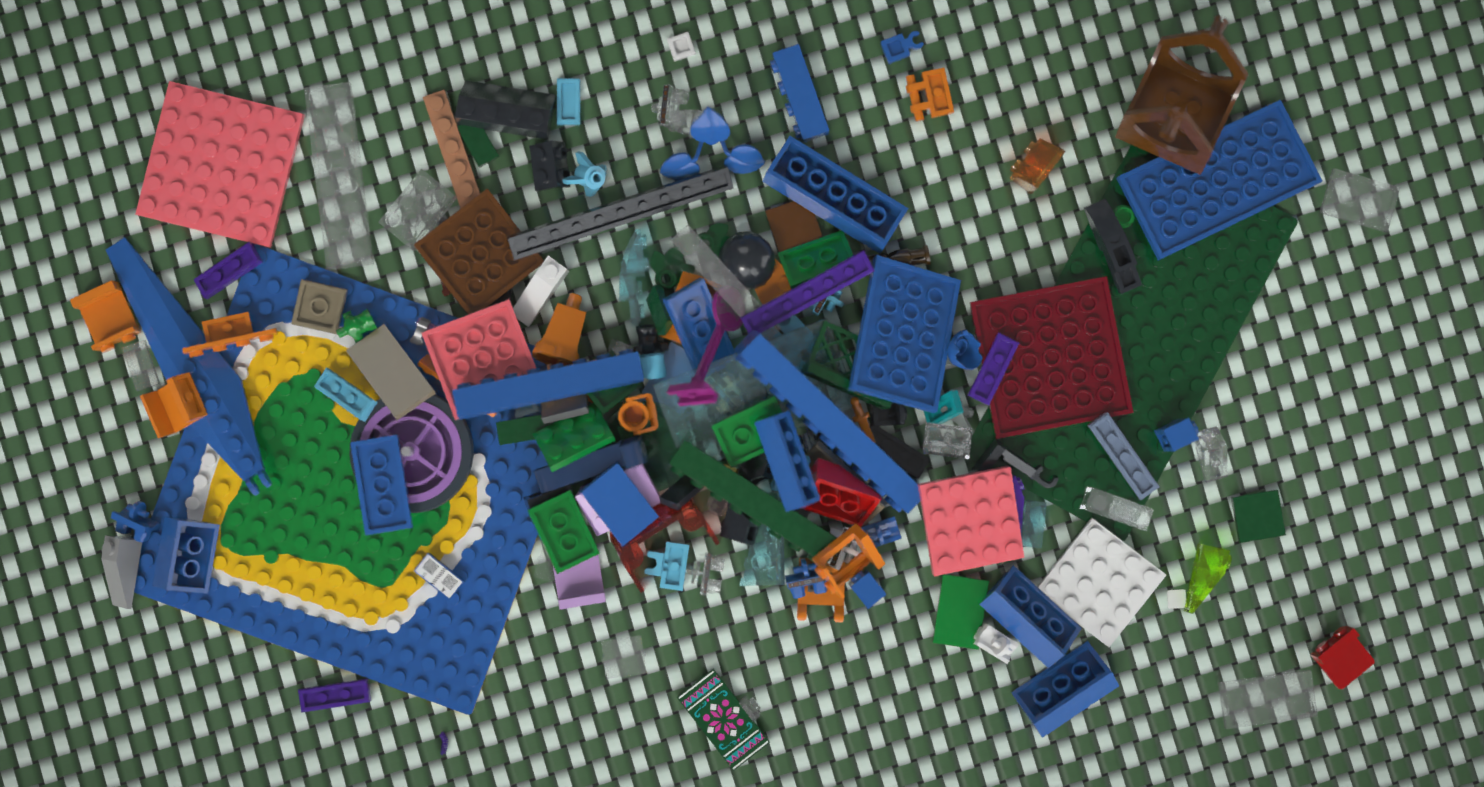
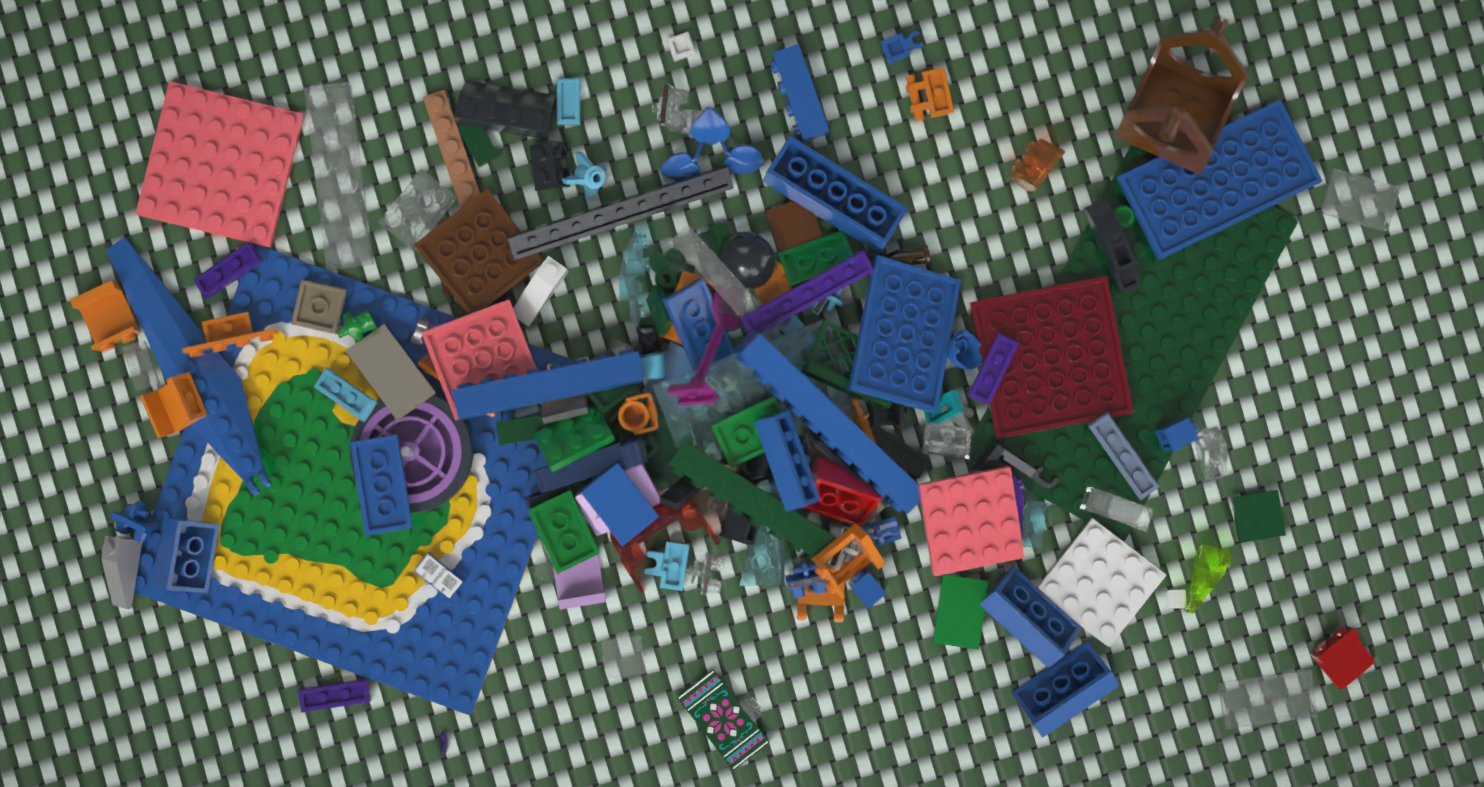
orange piece [532,293,586,367] -> none
white hips [974,623,1019,664] -> none

